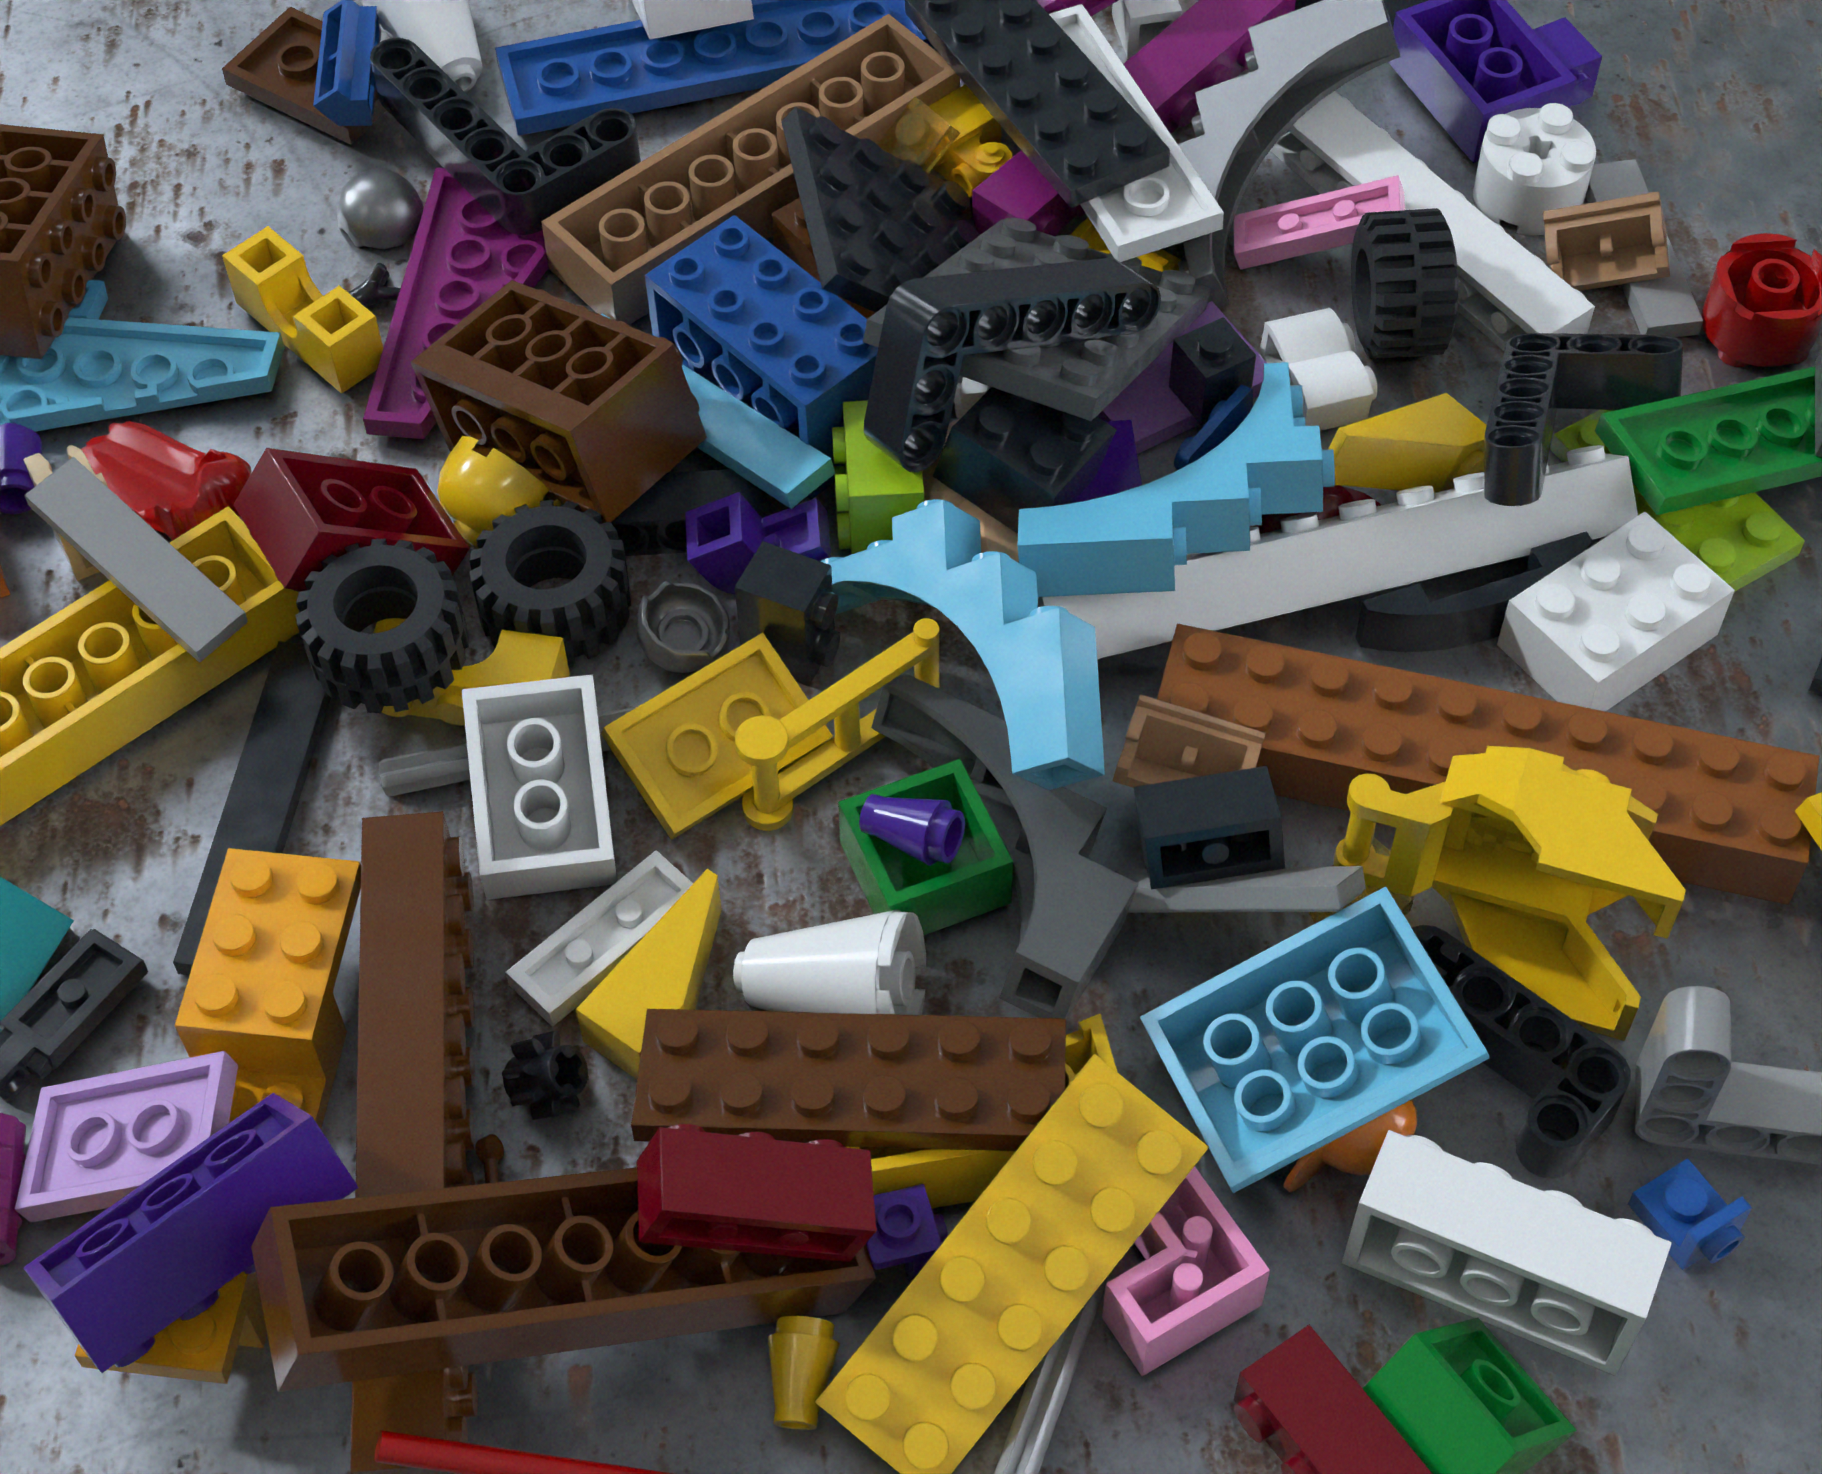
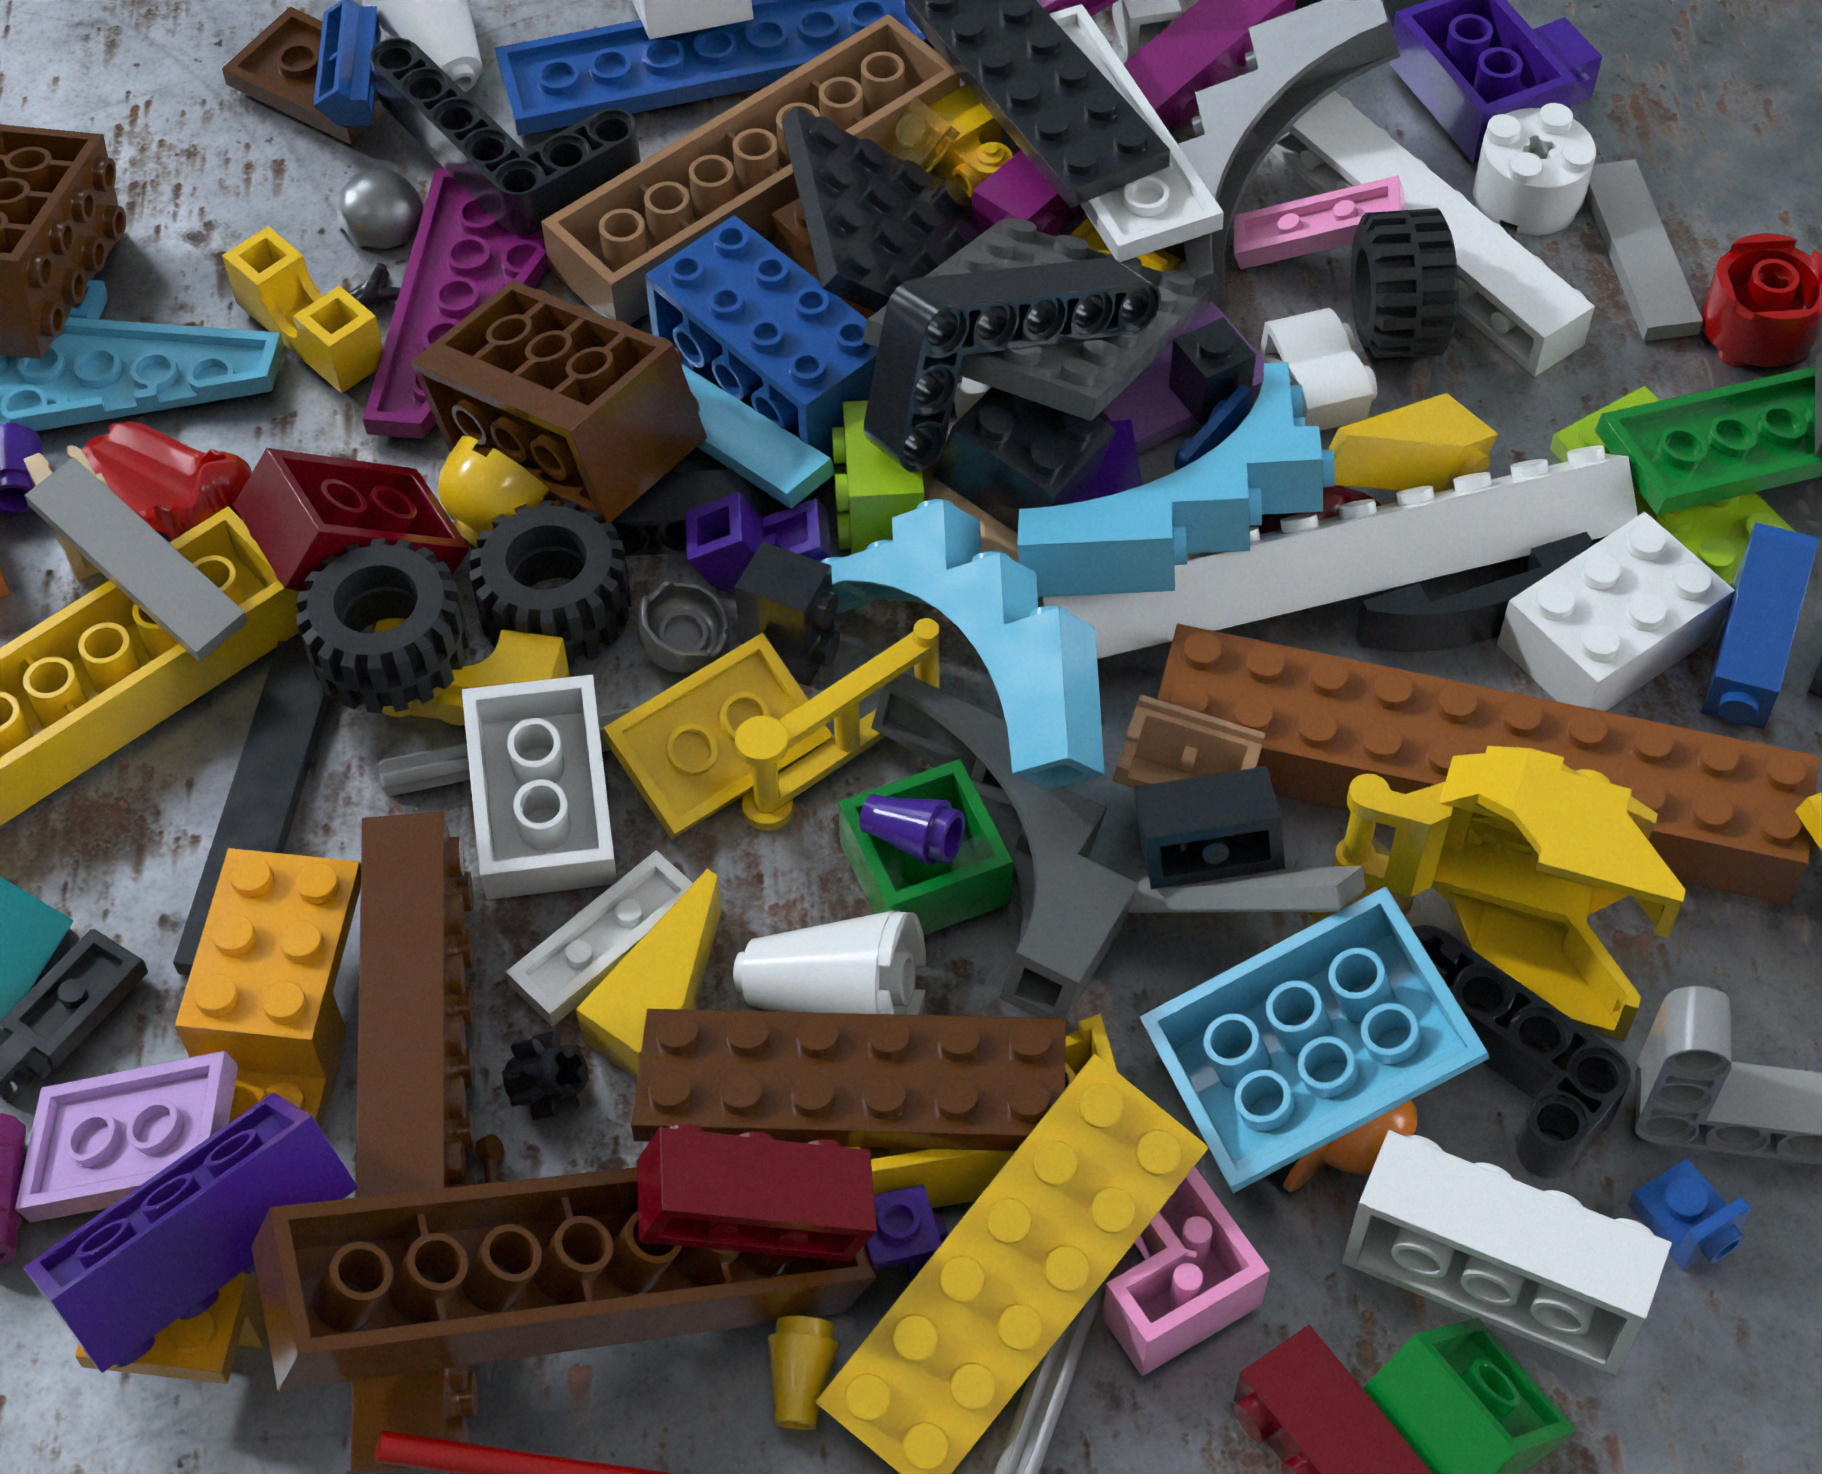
black beam [1484,333,1683,506] -> none
medium nougat hinge [1543,191,1670,291] -> none
none -> blue slope [1701,522,1819,729]

